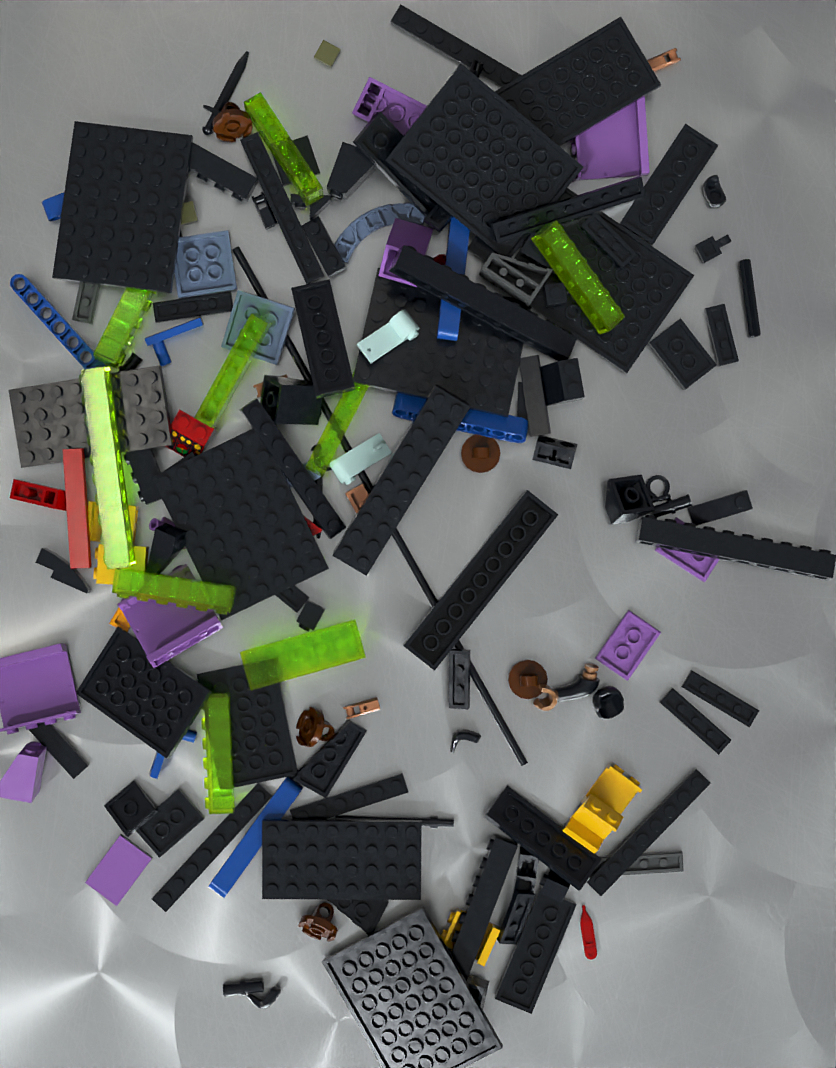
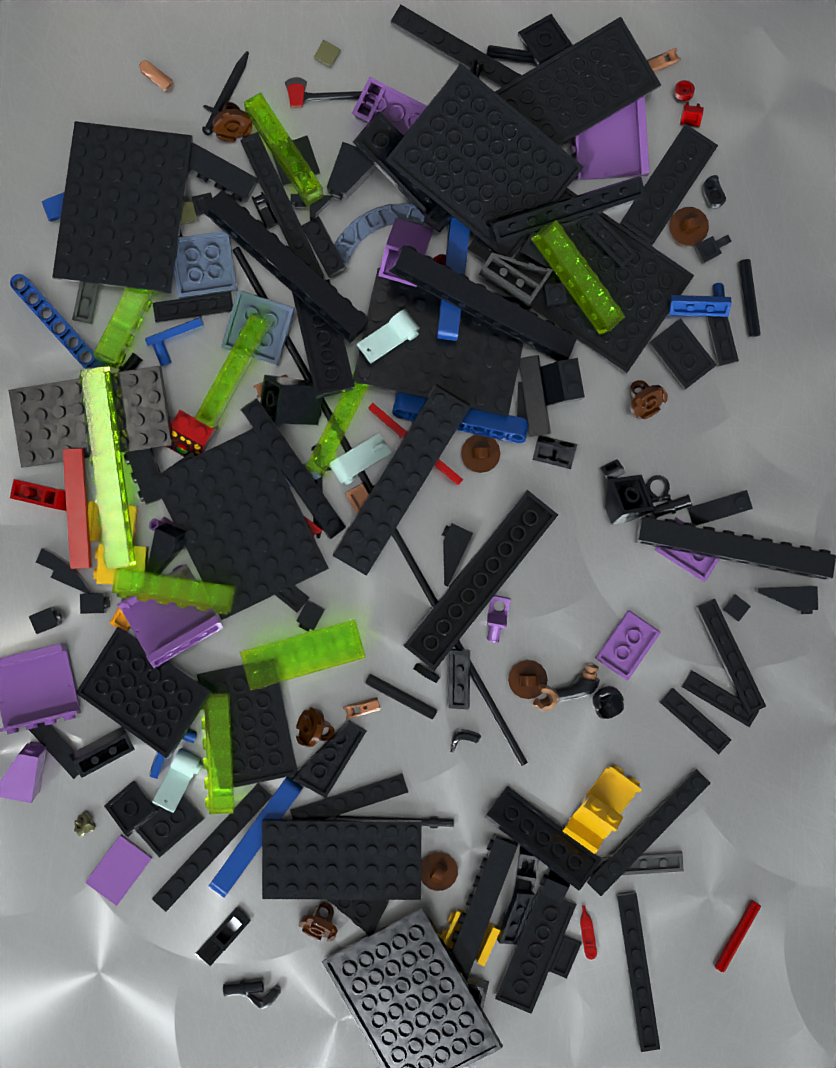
none -> black brick [29,606,62,634]
none -> black brick [69,727,135,778]
none -> olive piece [74,812,96,836]
none -> black brick [80,593,110,614]
none -> nougat bar [139,60,173,92]
none -> light aqua door [152,749,203,813]
none -> black tile [192,192,212,217]
none -> black slope [194,908,251,967]
none -> black brick [204,190,369,343]
none -> piece [285,77,362,107]
none -> black axle [365,674,437,720]
none -> red tile [368,402,463,485]
none -> black tile [413,663,440,683]
none -> reddish brown tile [421,851,458,891]
none -> black slope [441,523,473,587]
none -> black axle [487,45,537,64]
none -> medium lavender bracket [487,595,511,643]
none -> black tile [518,14,573,65]
none -> black tile [549,934,582,979]
none -> black tile [600,459,626,481]
none -> black plate [616,892,660,1052]
none -> reddish brown tile [630,380,668,419]
none -> reddish brown tile [669,207,709,247]
none -> blue piece [669,283,732,317]
none -> red tile [674,80,695,101]
none -> red tile [680,102,704,127]
none -> black plate [696,599,766,715]
none -> red axle [715,901,761,973]
none -> black tile [722,594,751,622]
none -> black slope [755,586,818,614]

